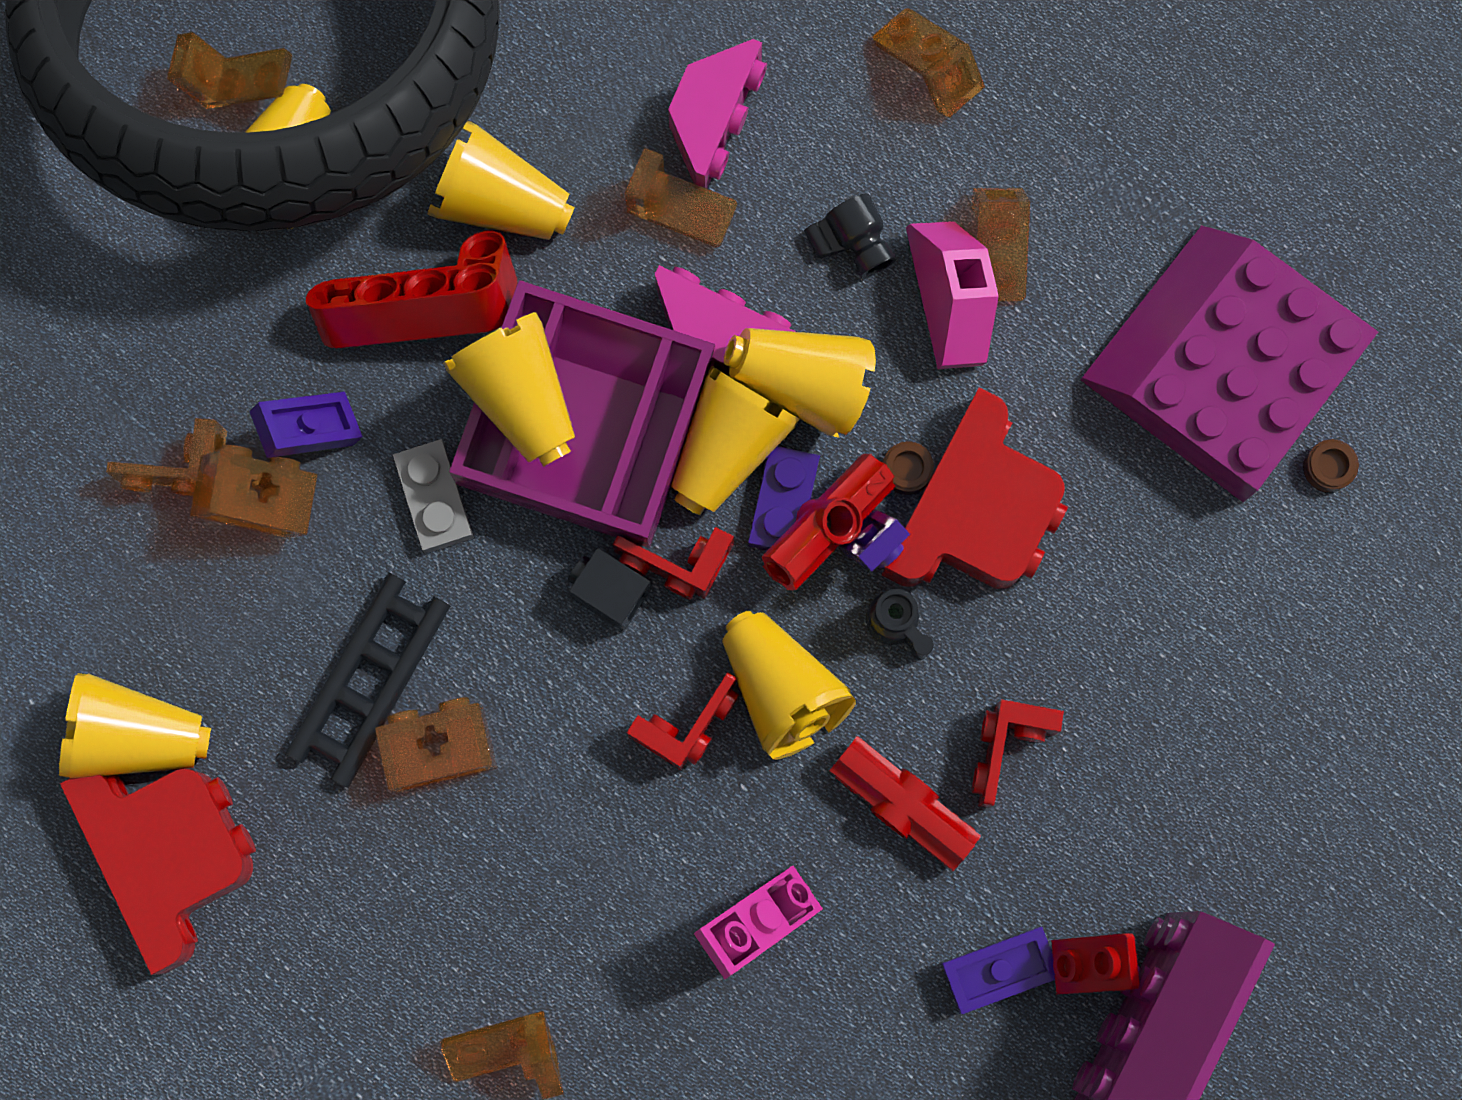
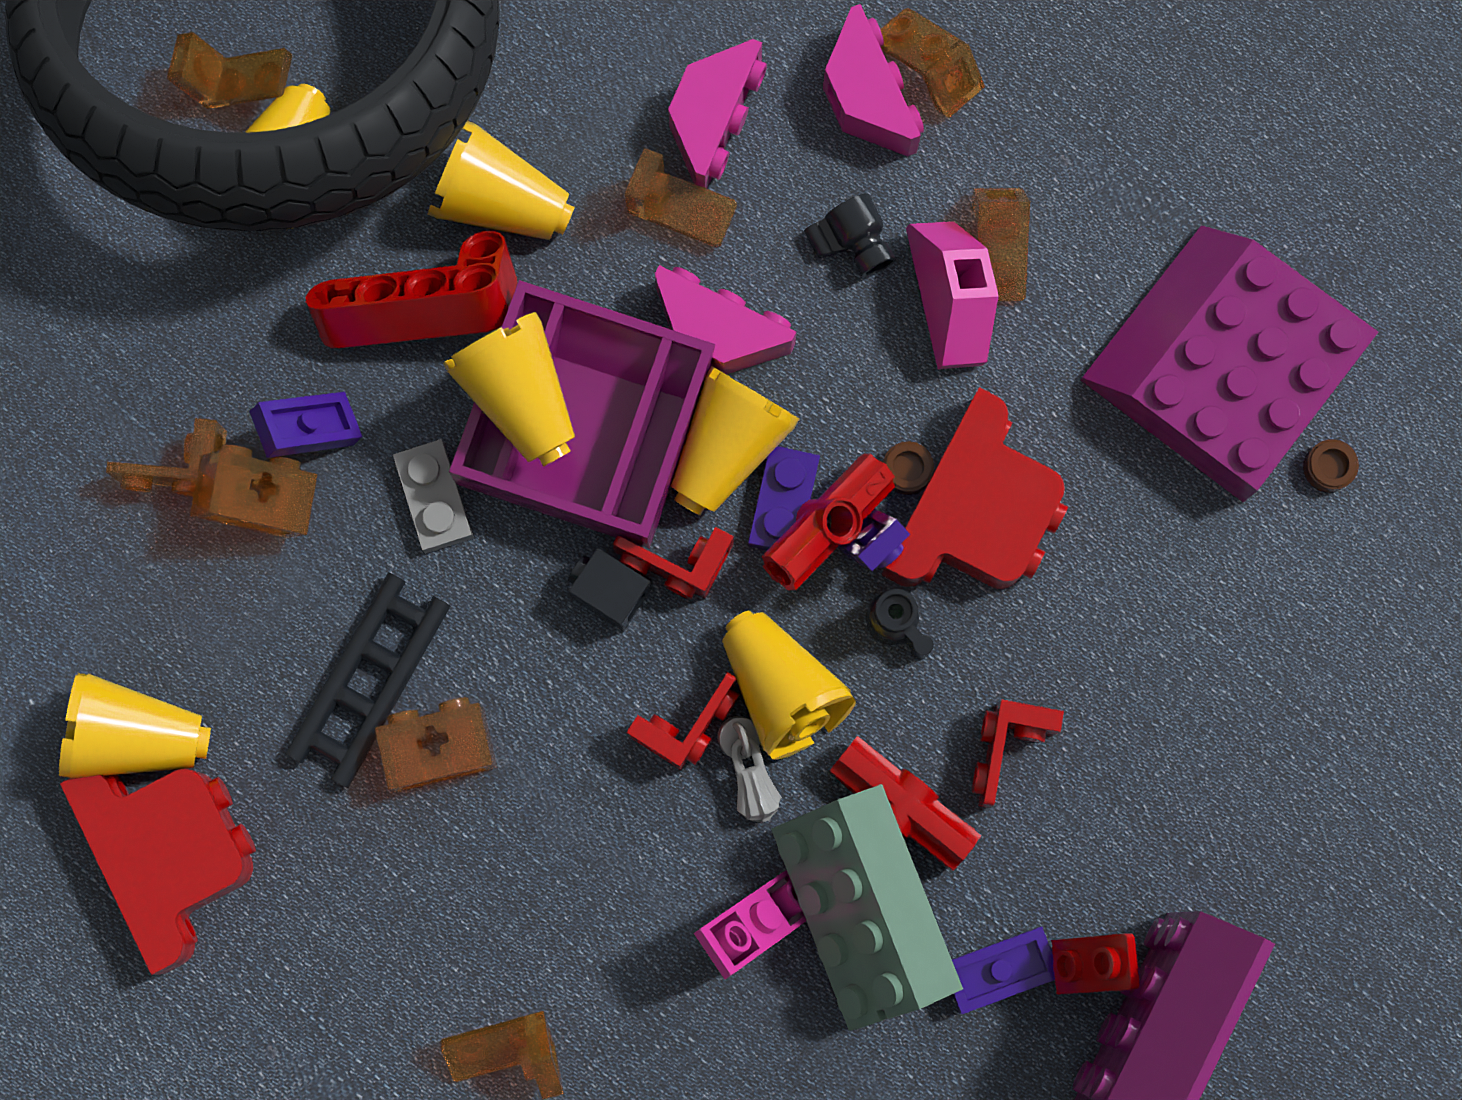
yellow cone [724,328,876,438] -> none
none -> light grey piece [717,716,782,823]
none -> sand green piece [771,784,963,1031]
none -> dark pink slope [823,4,924,157]

